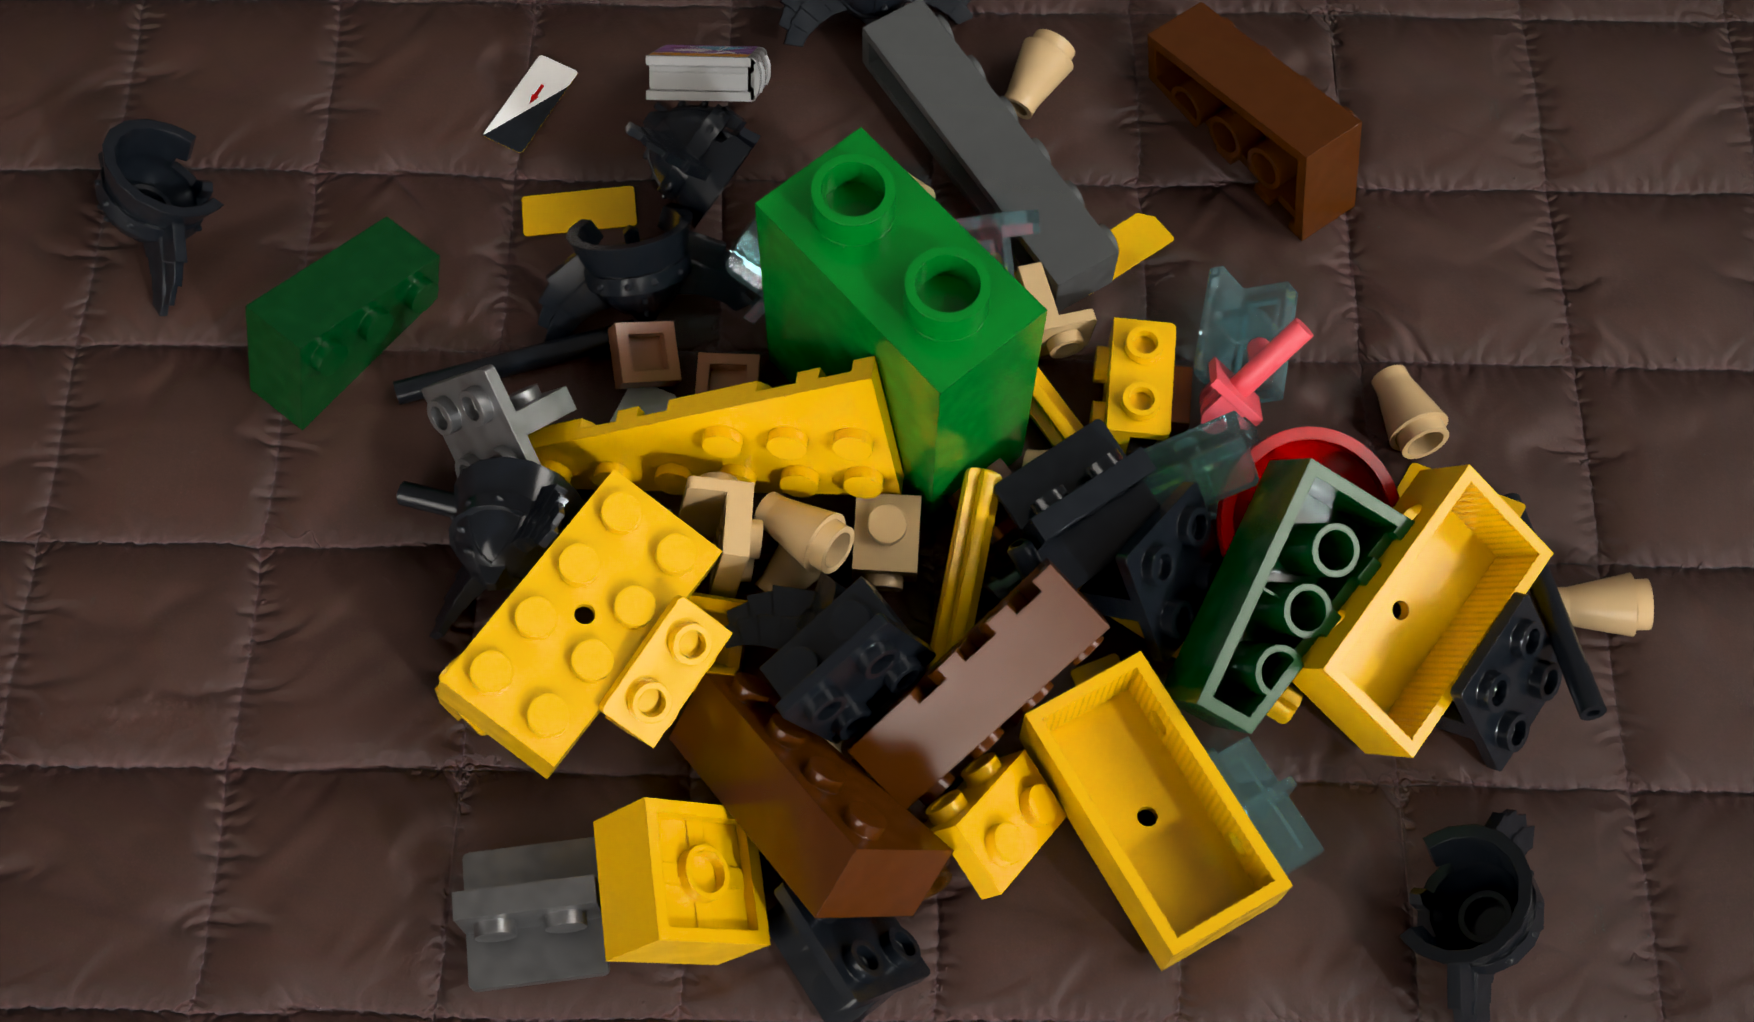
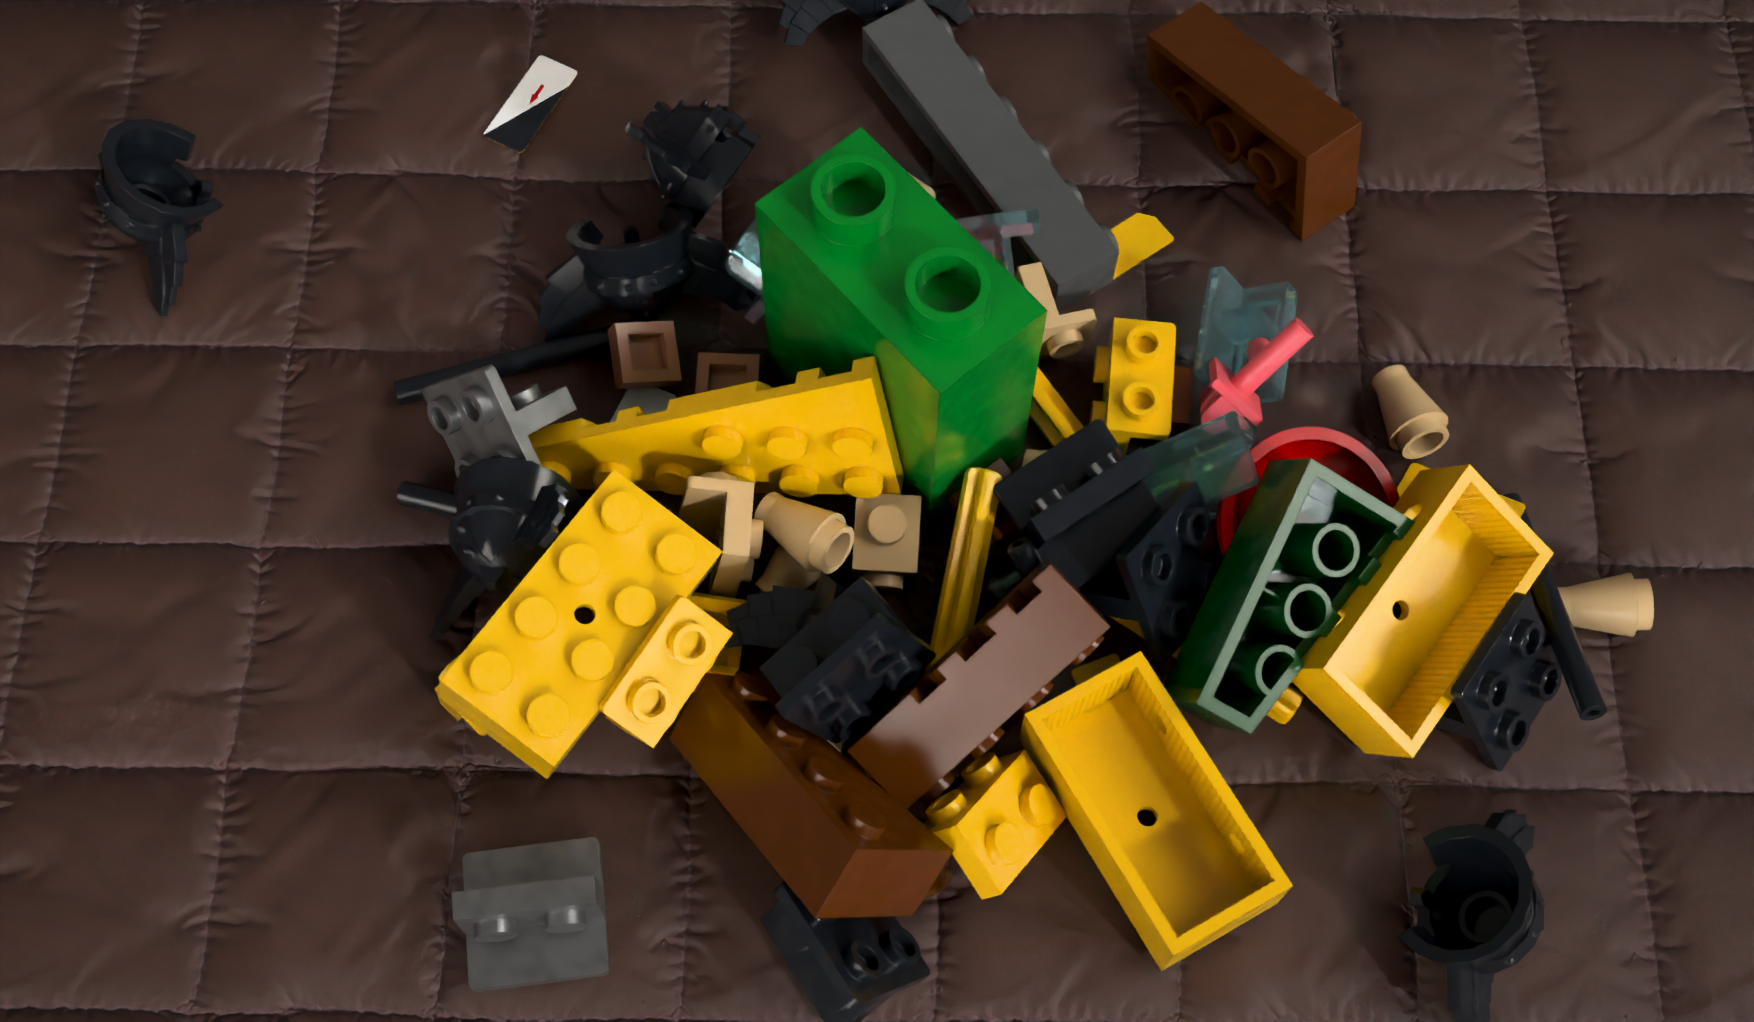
dark green wedge [245,216,440,431] -> none
yellow sticker [521,186,637,237] -> none
yellow container [593,797,771,965] -> none
light grey piece [646,45,771,102] -> none
tan cone [1004,29,1075,119] -> none
clear light blue panel [1206,736,1325,875] -> none

